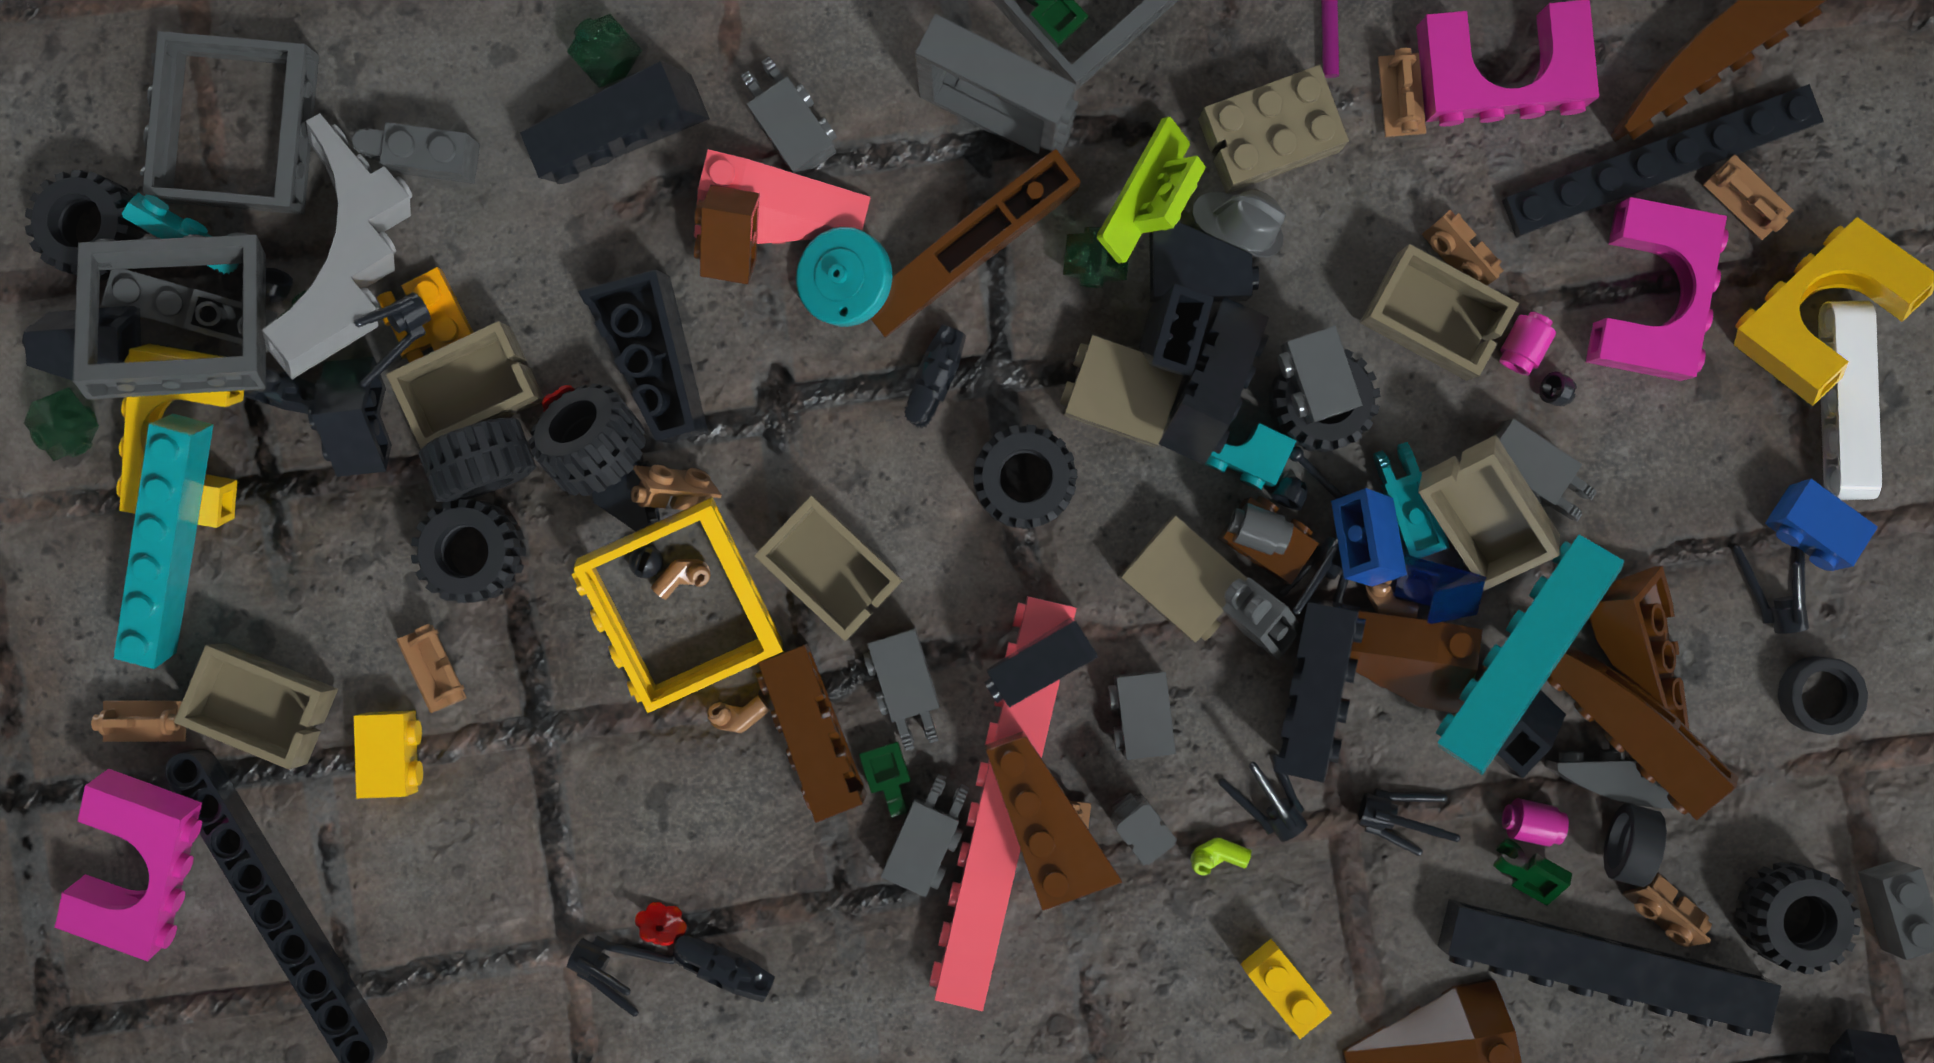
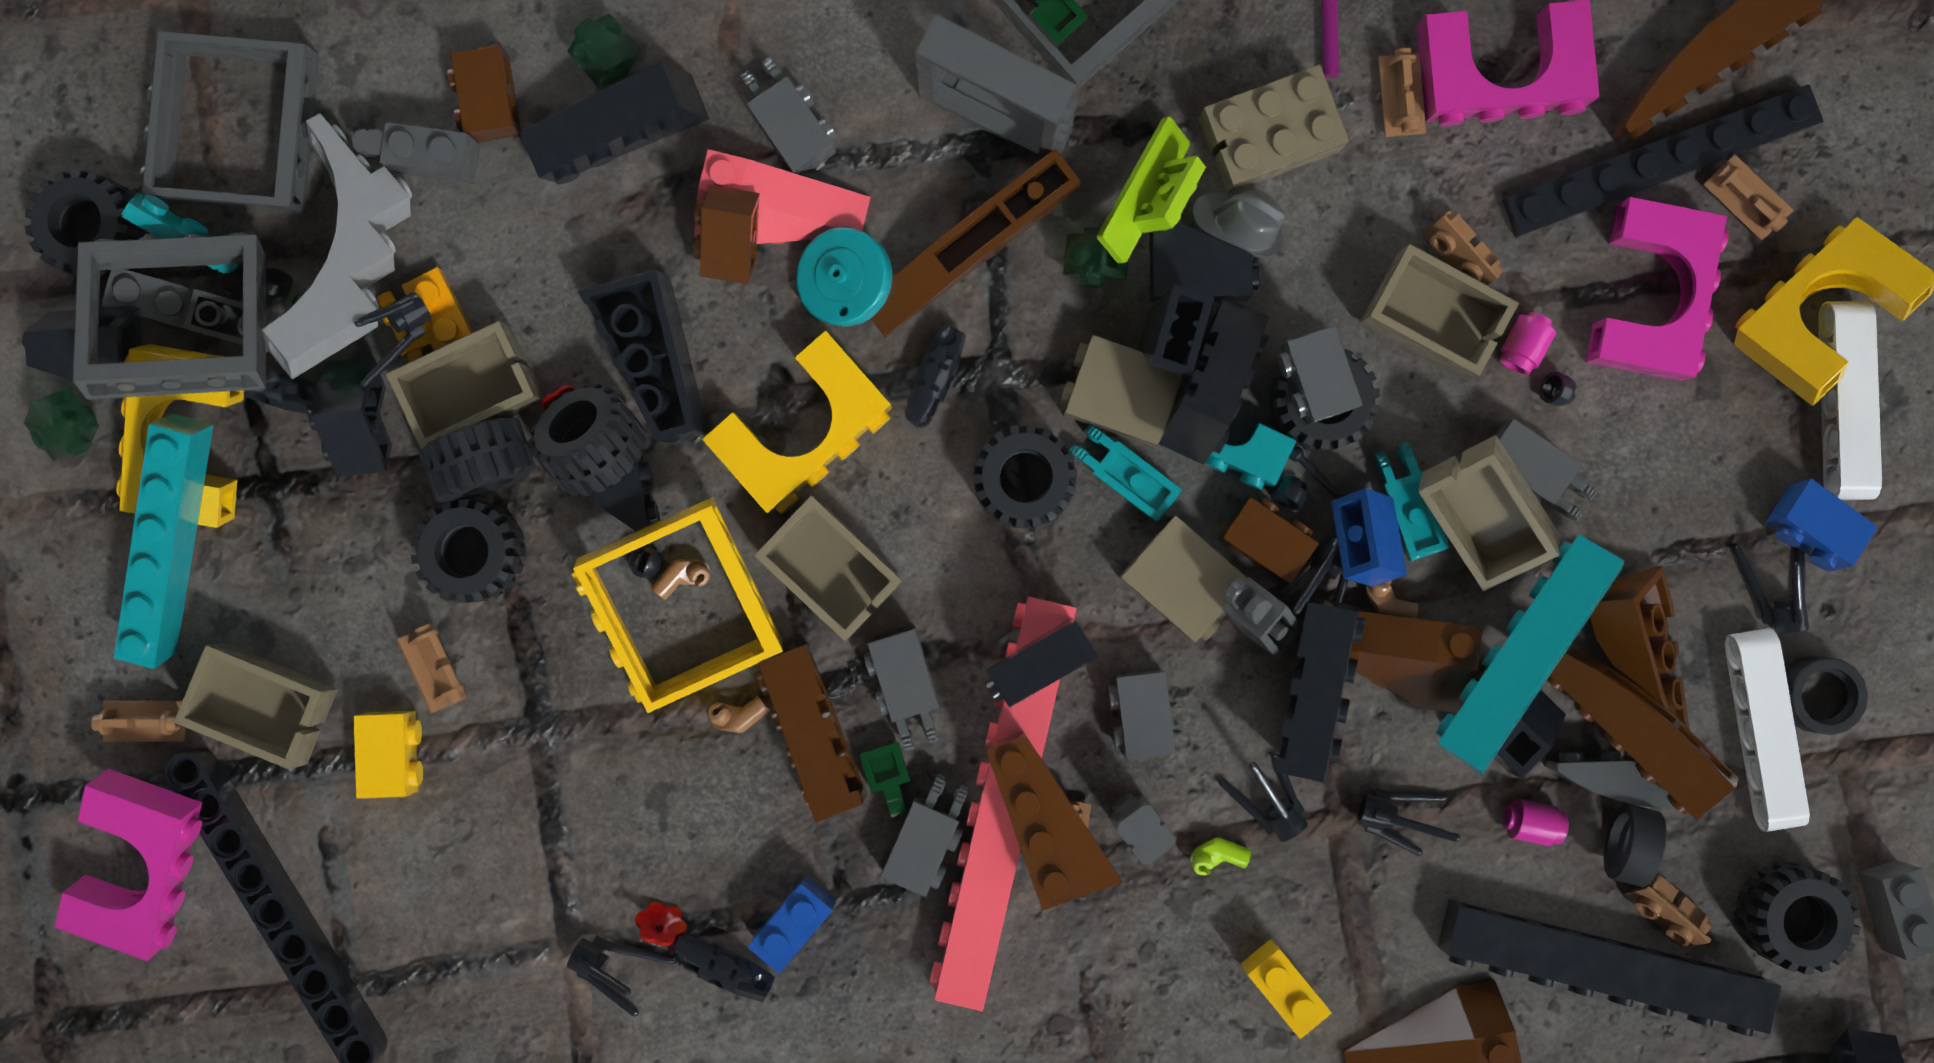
medium nougat hinge [631,465,722,510] -> none
dark grey brick [1228,503,1294,555] -> none
clear blue slope [1394,554,1487,624] -> none
dark green plate [1493,839,1572,906] -> none
none -> reddish brown brick [447,45,522,143]
none -> yellow arch [702,330,892,514]
none -> blue brick [748,875,836,974]
none -> teal hinge [1069,424,1182,523]
none -> white beam [1725,628,1810,832]

